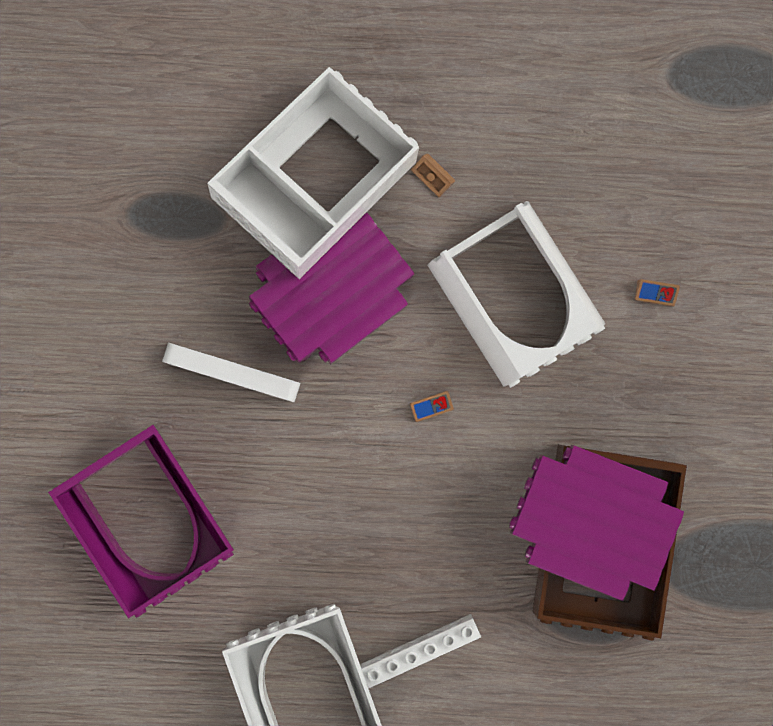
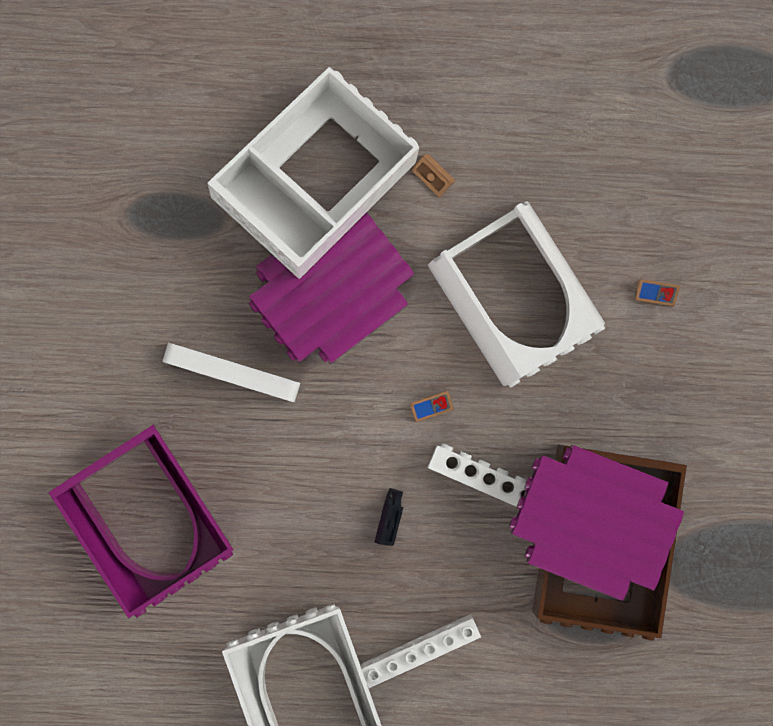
none -> black hinge [374,488,404,546]
none -> white brick [427,443,526,507]

